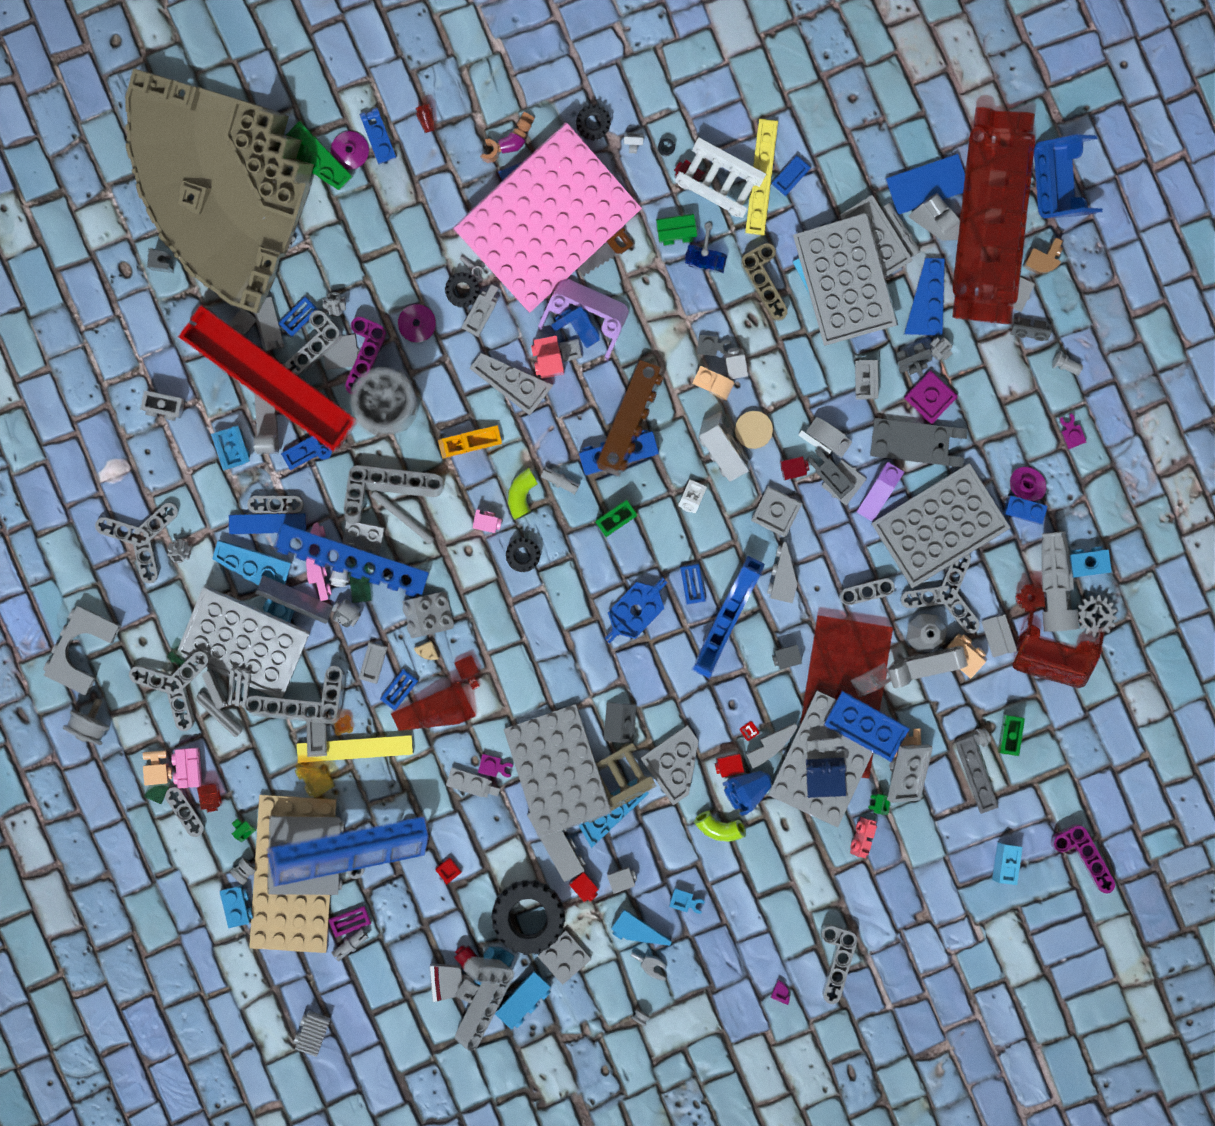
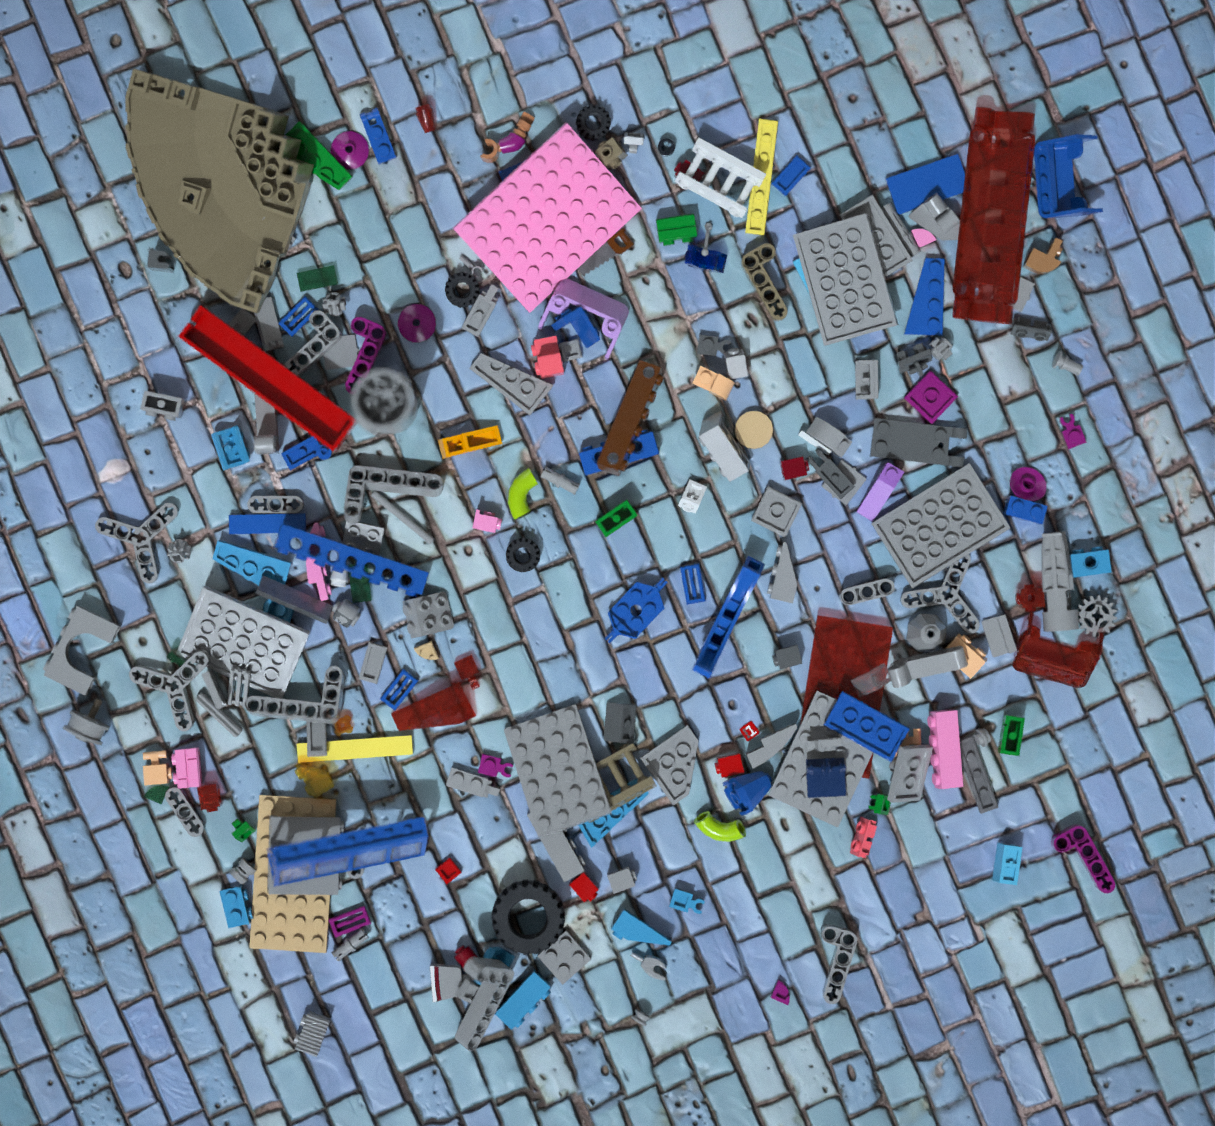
none -> clear green tile [297,265,338,292]
none -> dark tan brick [594,137,628,170]
none -> bright pink tile [911,229,936,248]
none -> bright pink brick [927,709,963,789]

